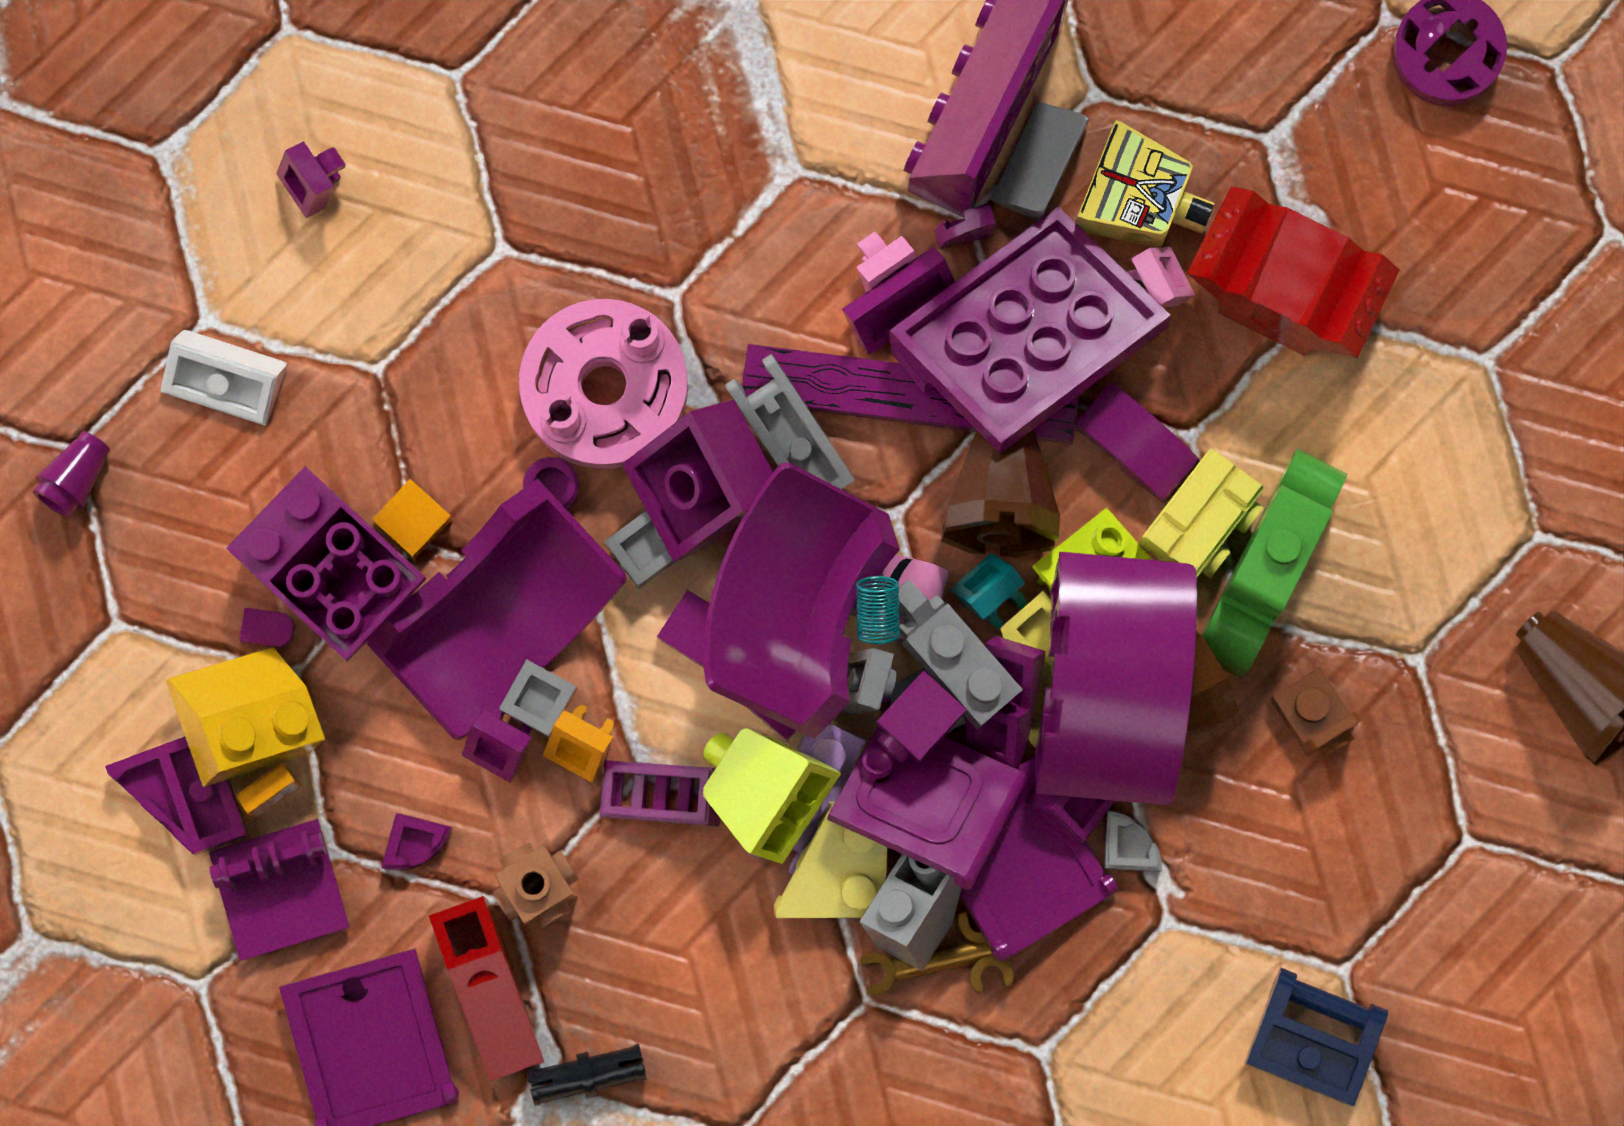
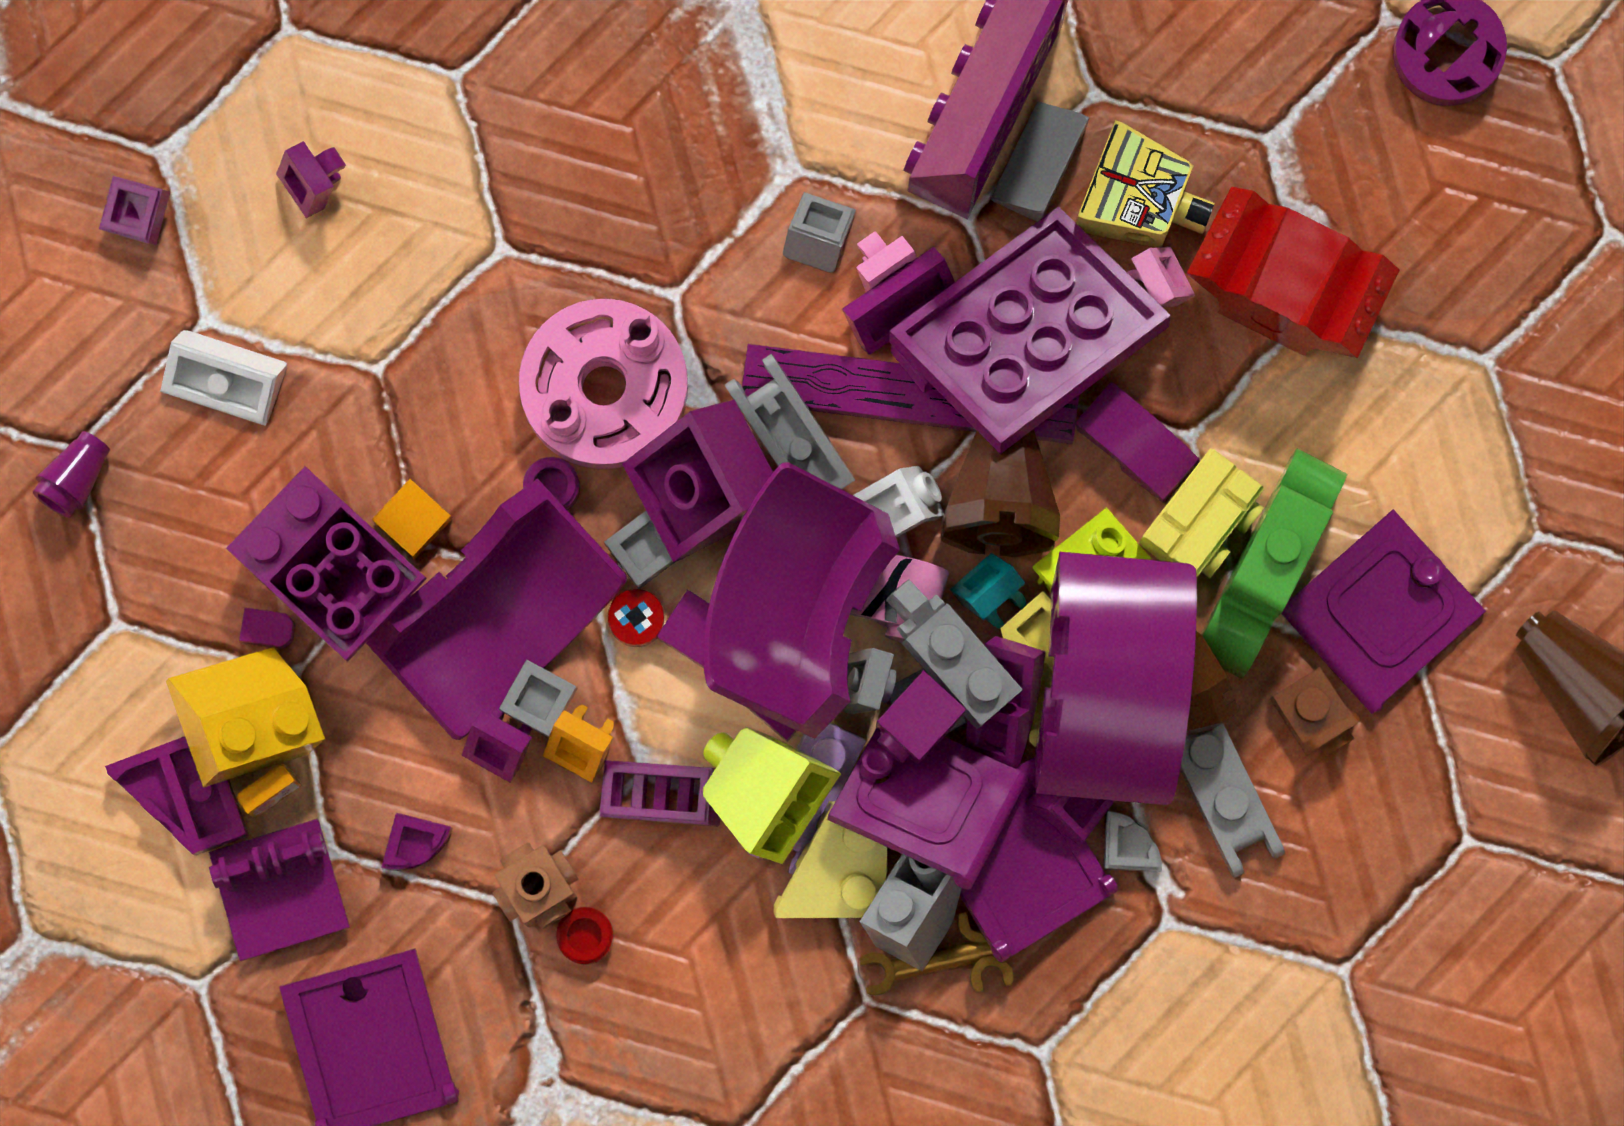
red slope [428,896,545,1081] -> none
black pin [527,1043,647,1106] -> none
teal piece [856,576,900,644] -> none
magenta tile [934,204,995,249] -> none
dark blue plate [1244,967,1388,1106] -> none
none -> magenta tile [99,176,170,245]
none -> red tile [556,907,614,965]
none -> red tile [608,589,665,647]
none -> light grey slope [783,192,856,272]
none -> white bracket [853,466,944,538]
none -> light grey hinge [1180,723,1285,878]
none -> magenta container [1281,509,1486,714]

